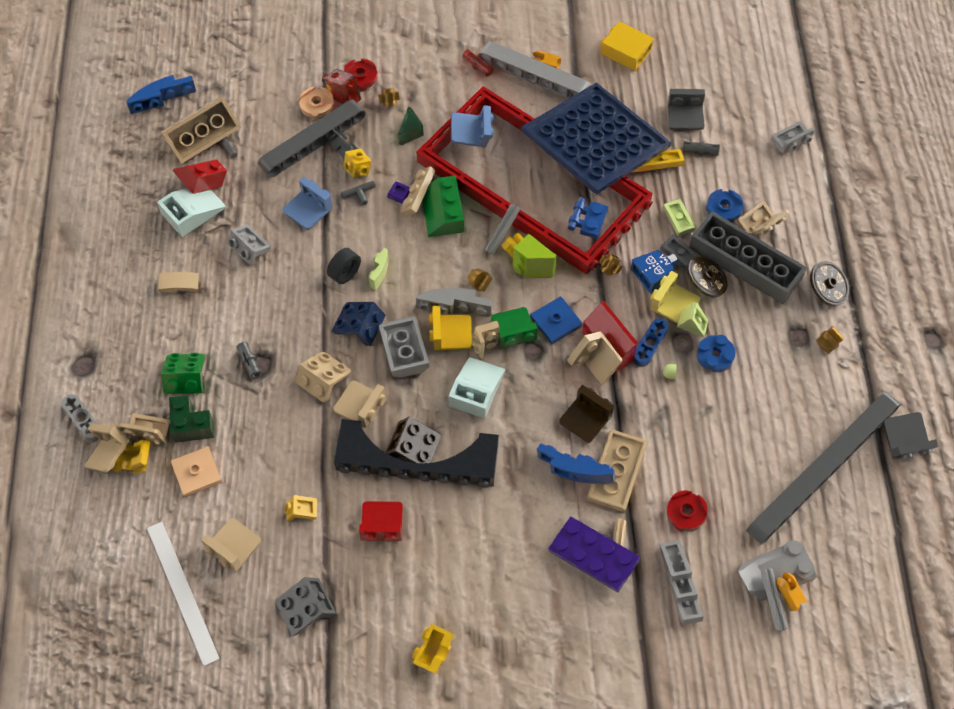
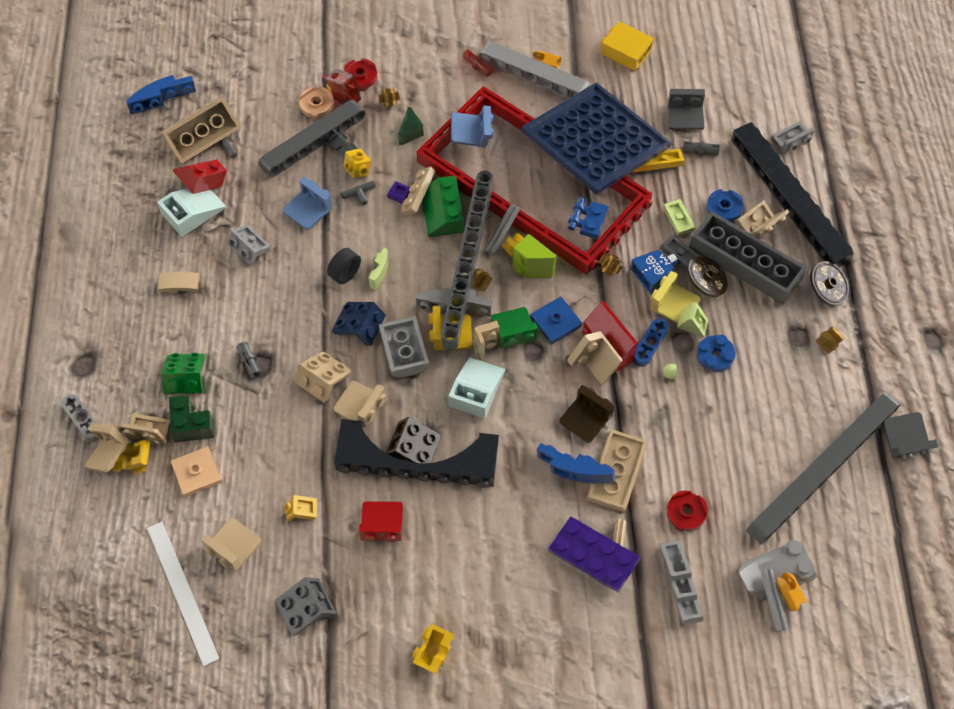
none -> dark grey beam [441,170,493,351]
none -> black brick [731,122,854,268]

